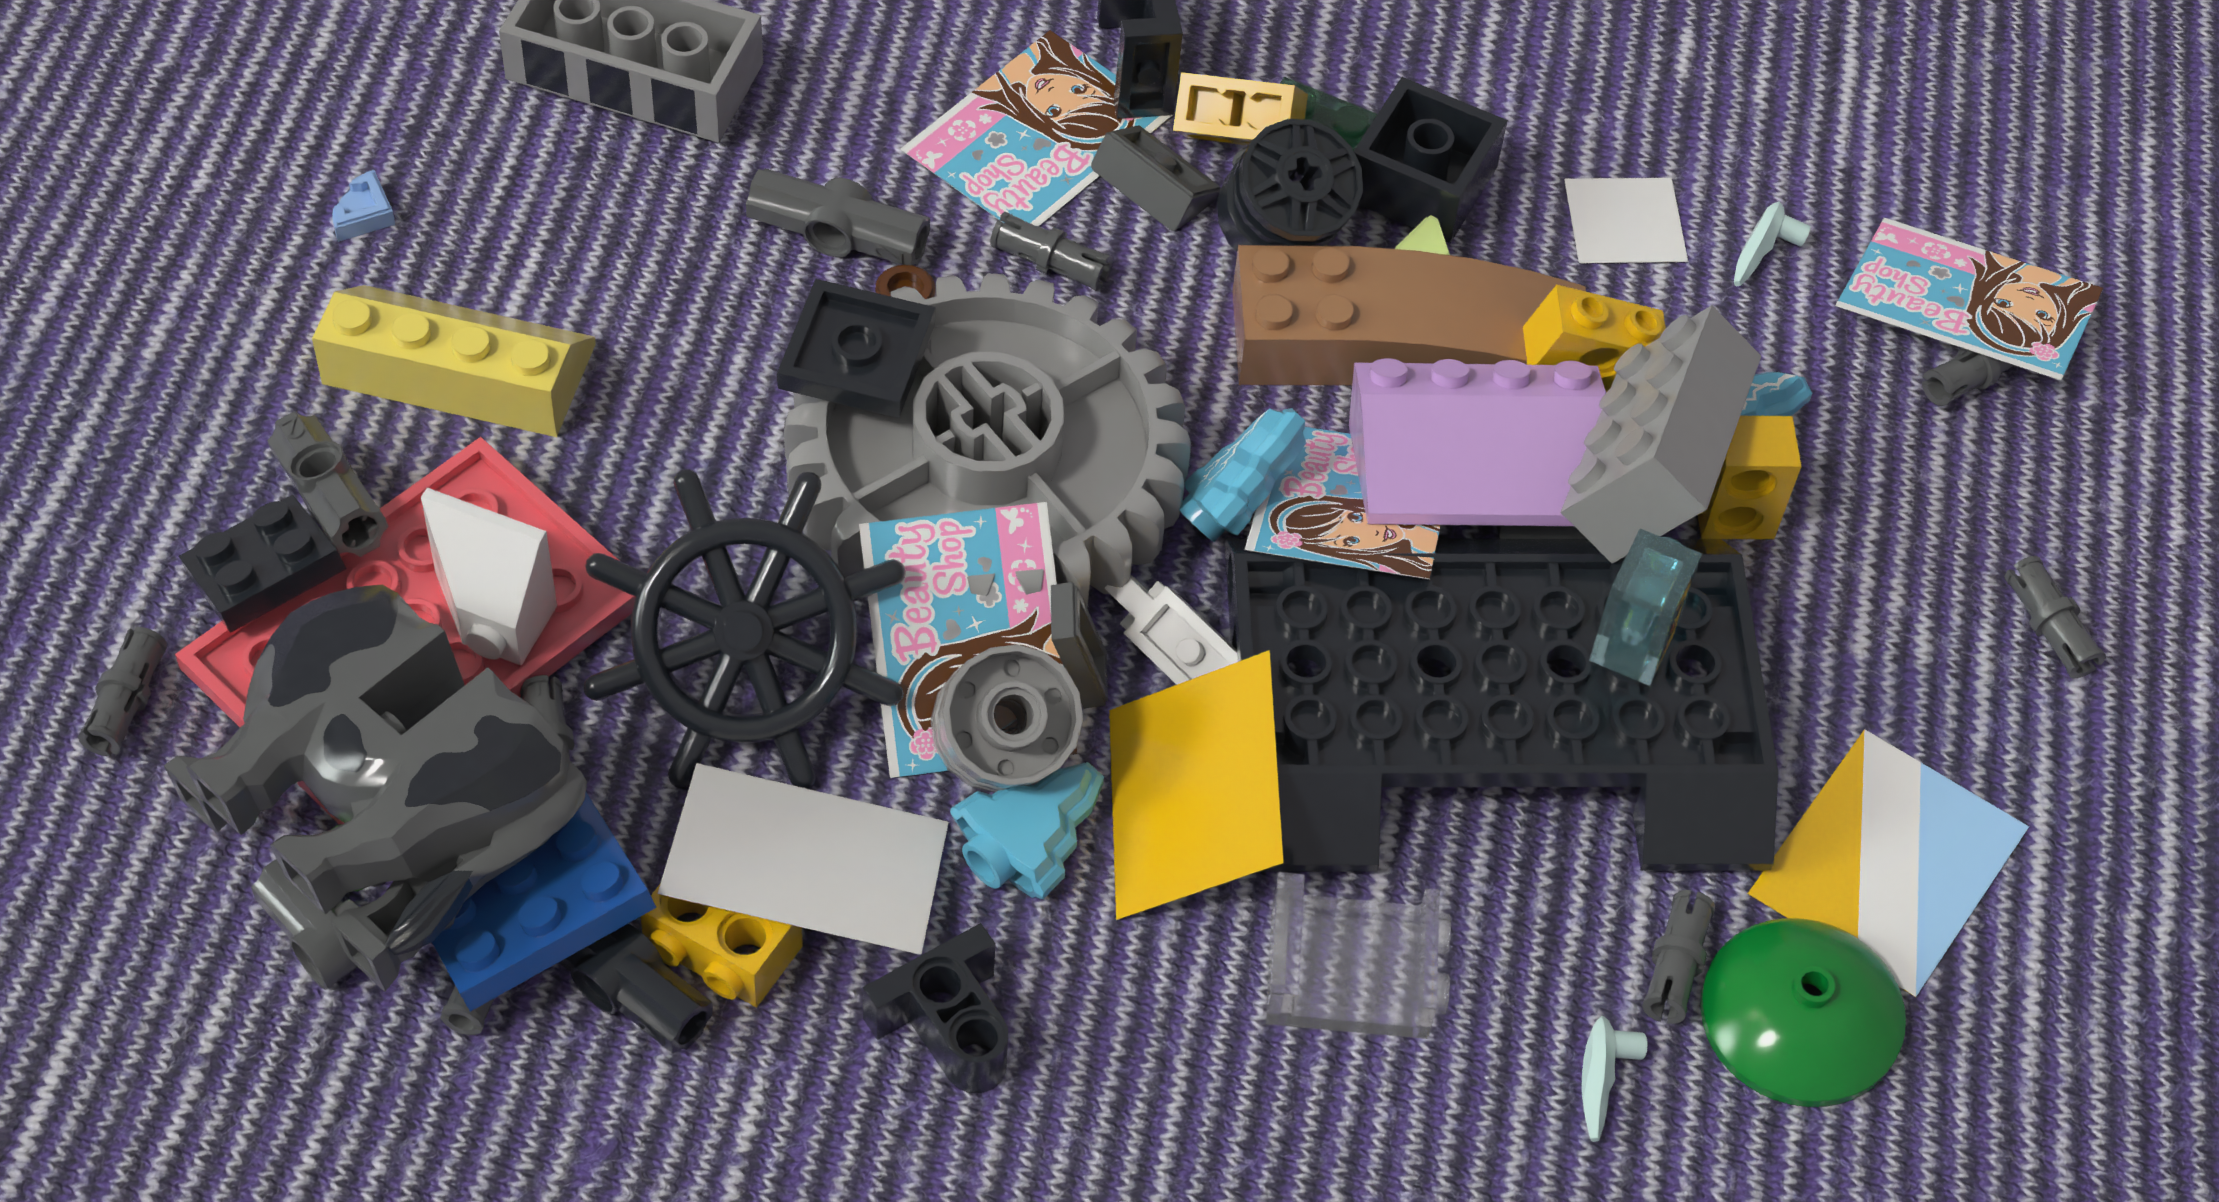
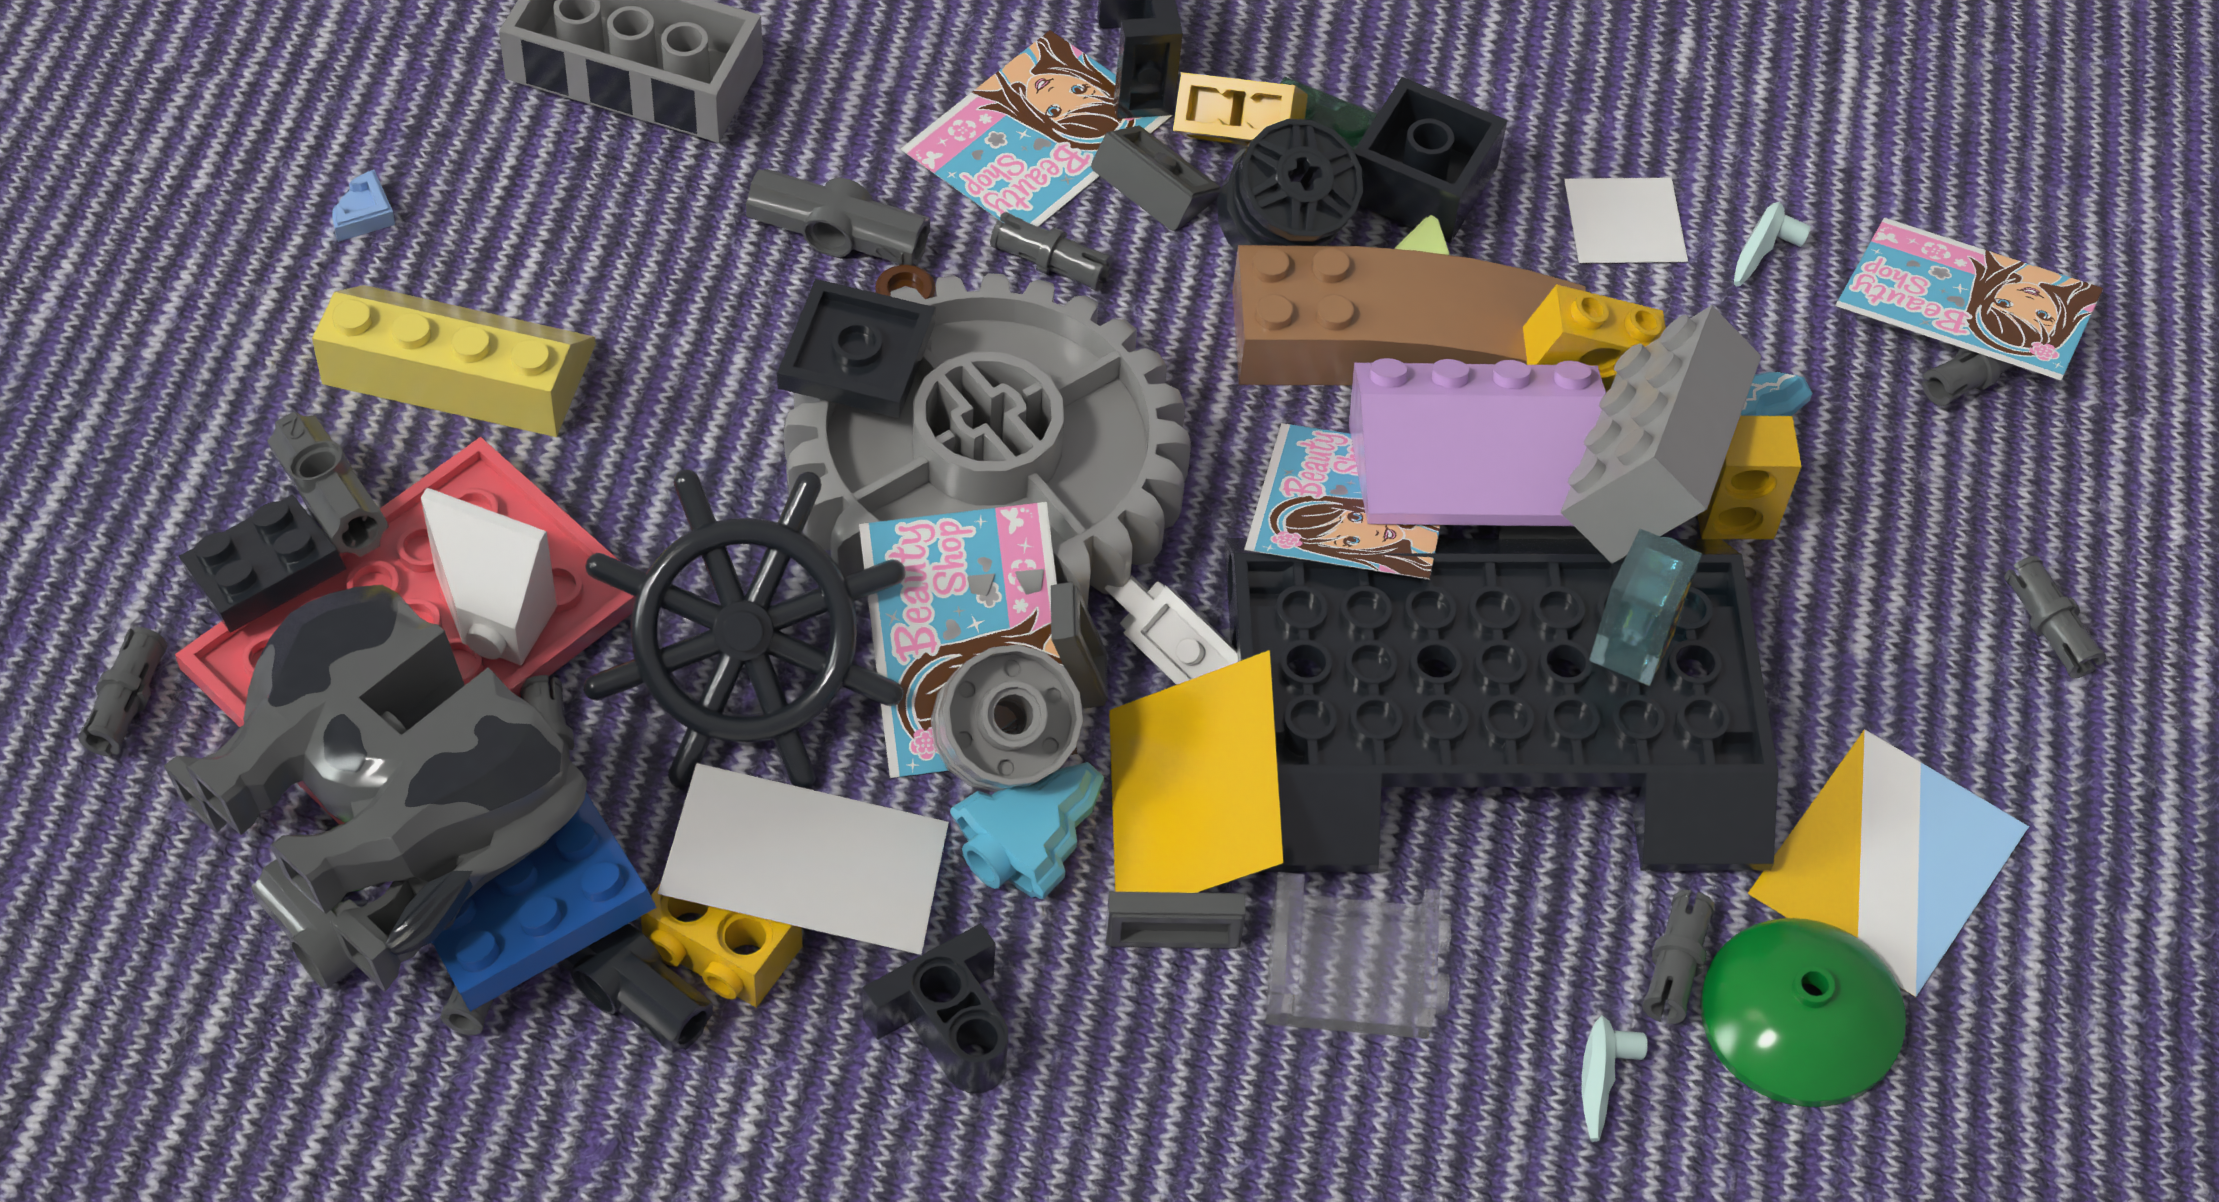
medium azure rock [1179,408,1306,542] -> none
none -> dark grey tile [1105,891,1246,948]

